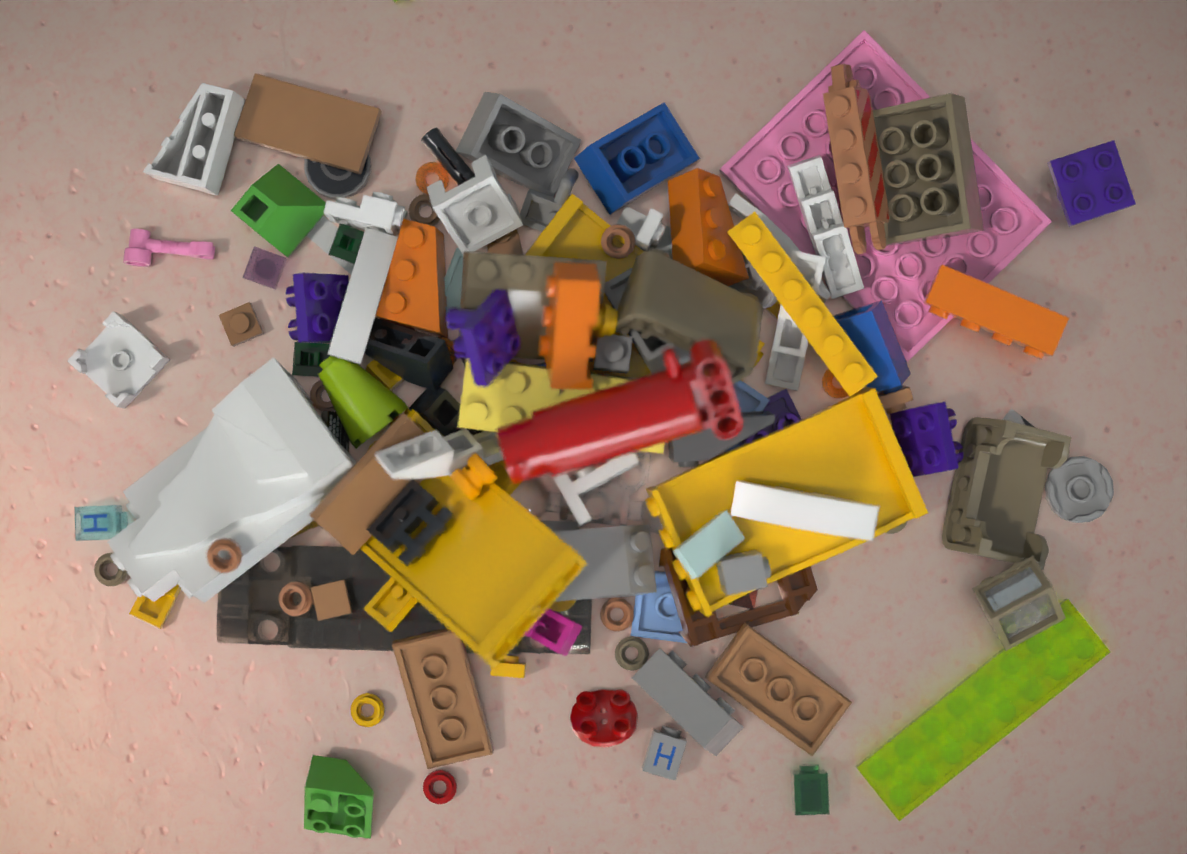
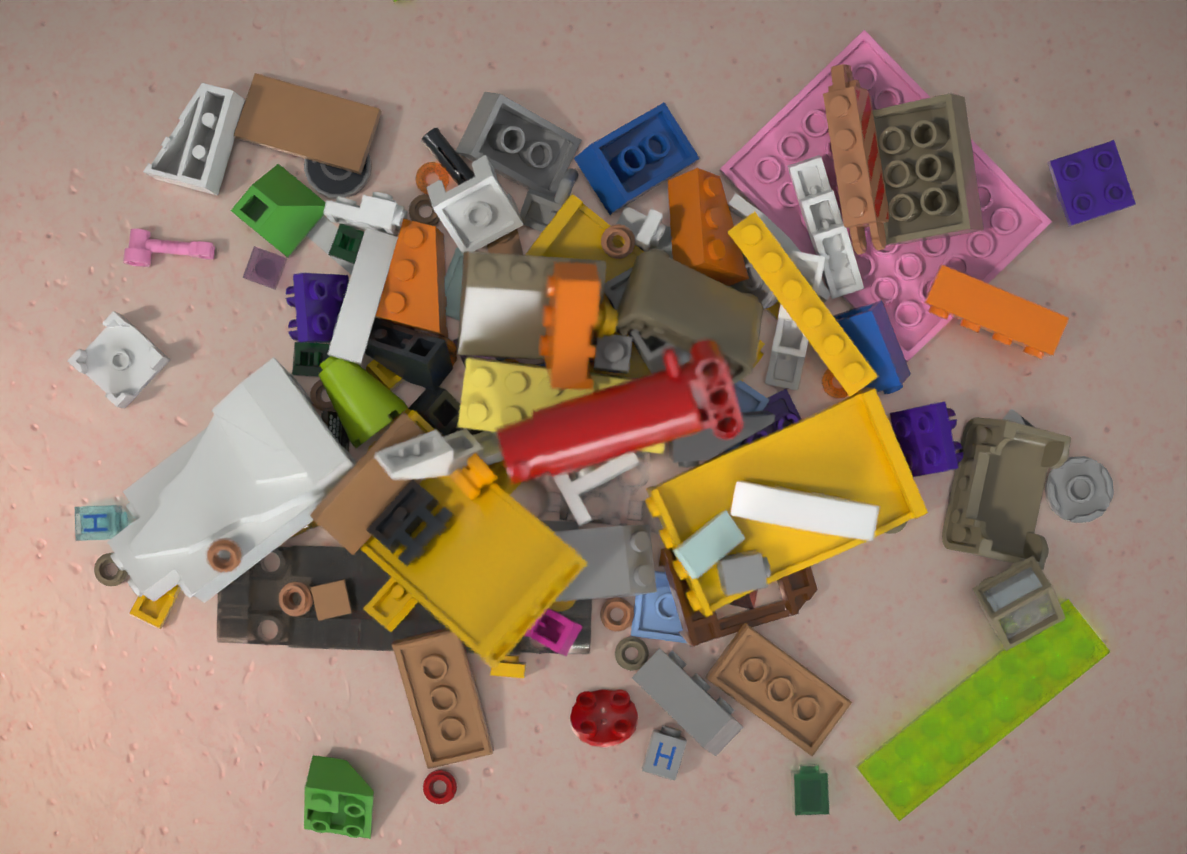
medium nougat plate [219,302,264,347] -> none
yellow plate [351,693,385,727] -> none
dark purple plate [446,289,521,387] -> none
medium nougat plate [878,385,914,414] -> none

